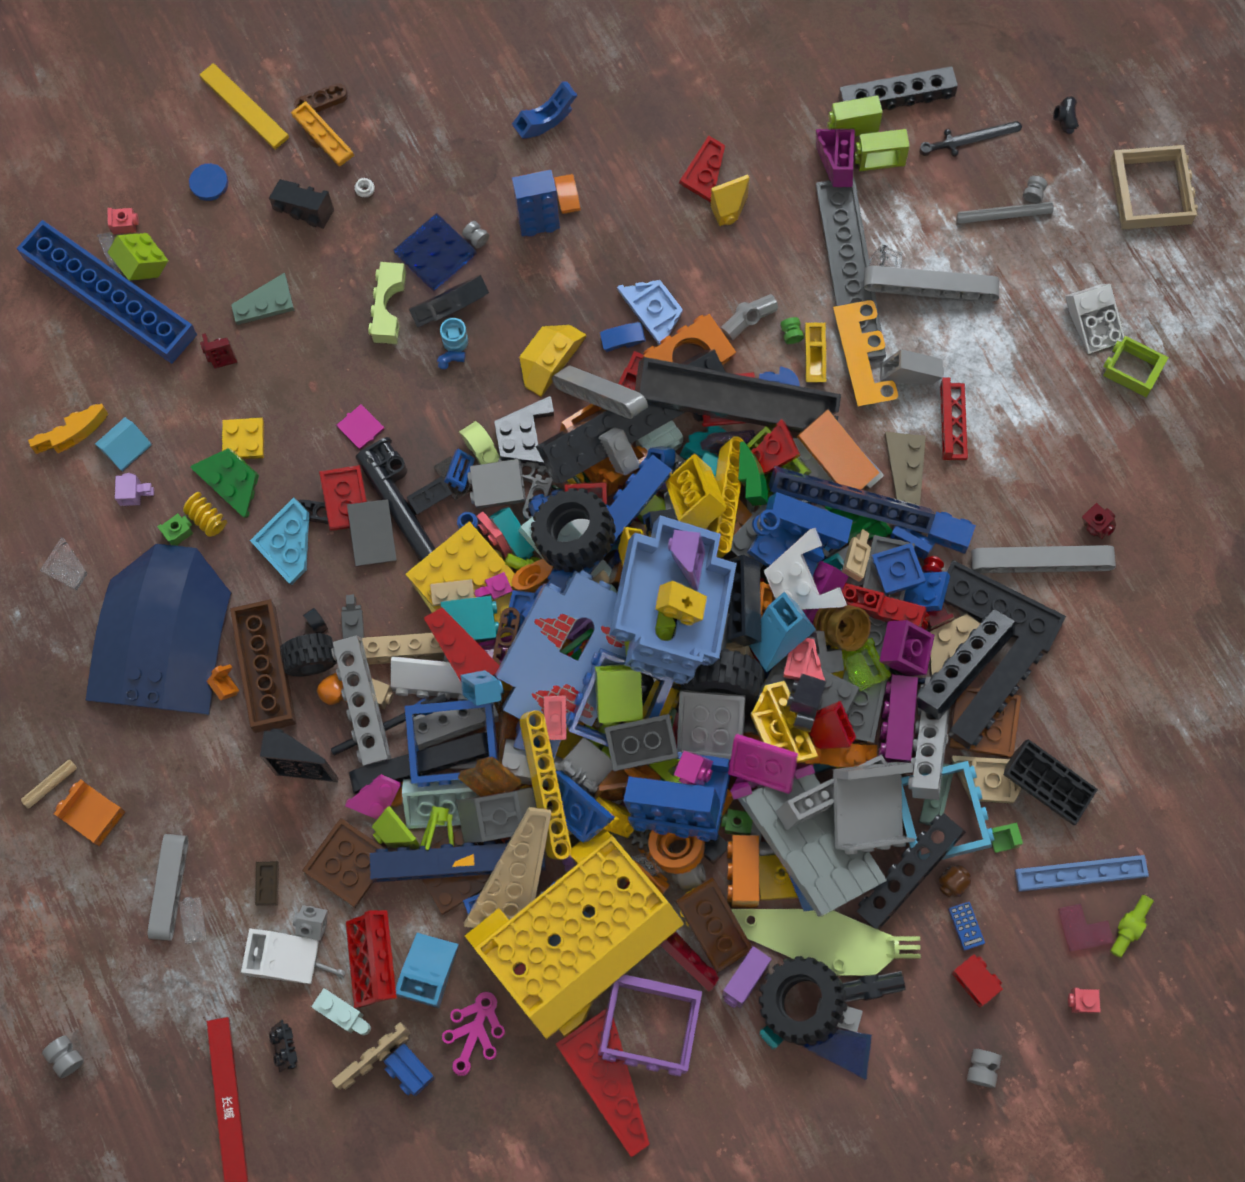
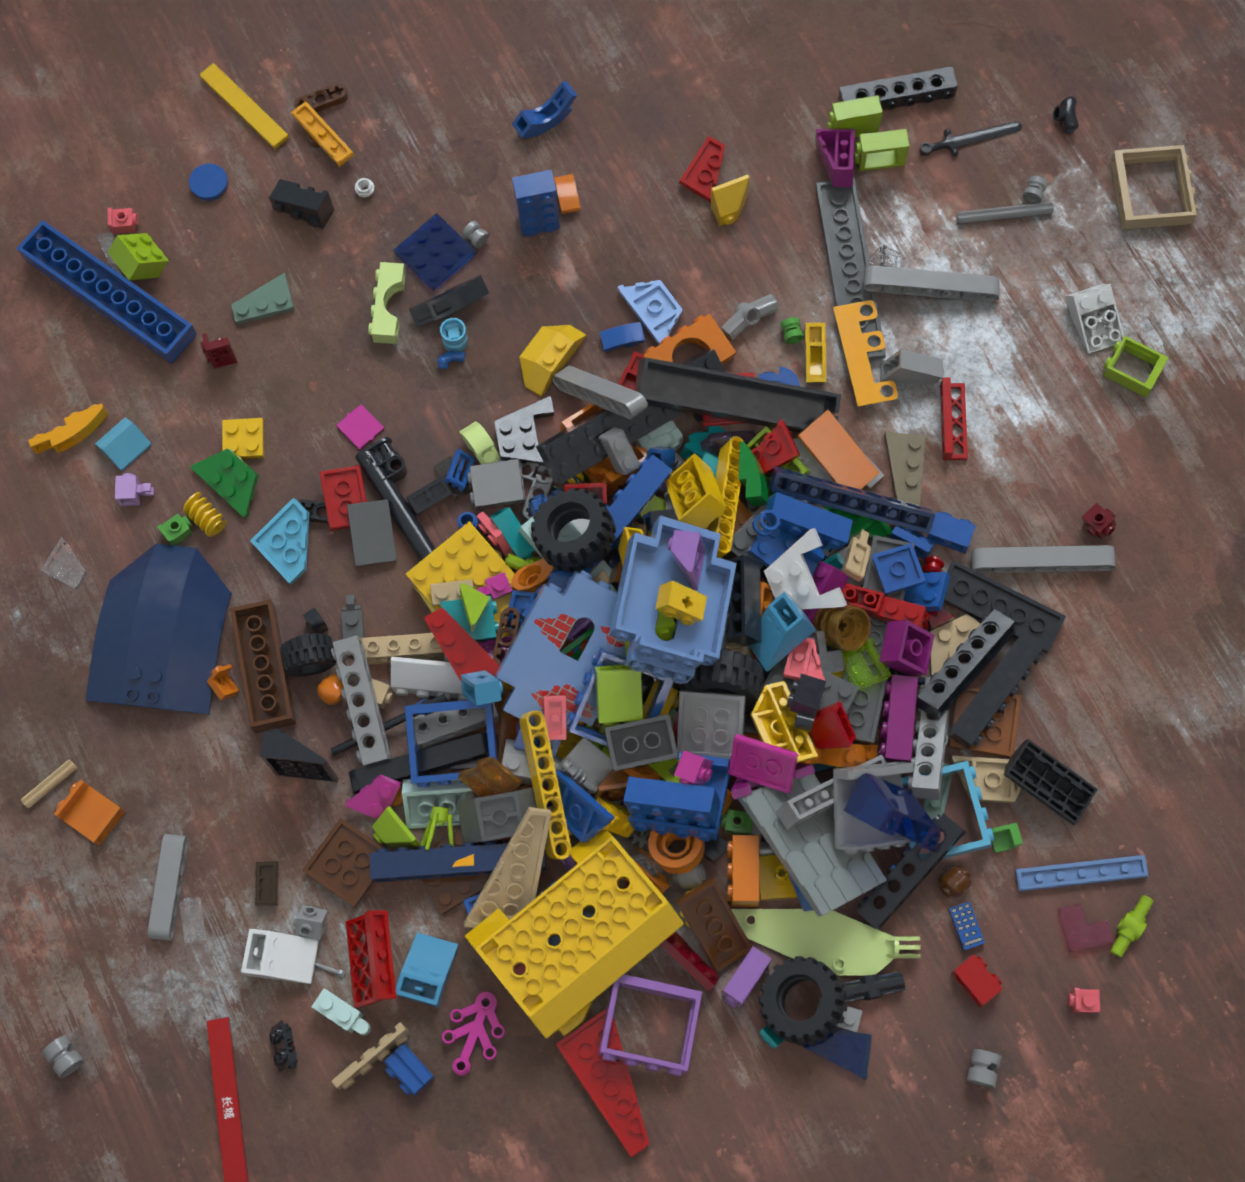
none -> lime slope [459,583,490,631]
none -> clear blue windscreen [843,773,941,852]

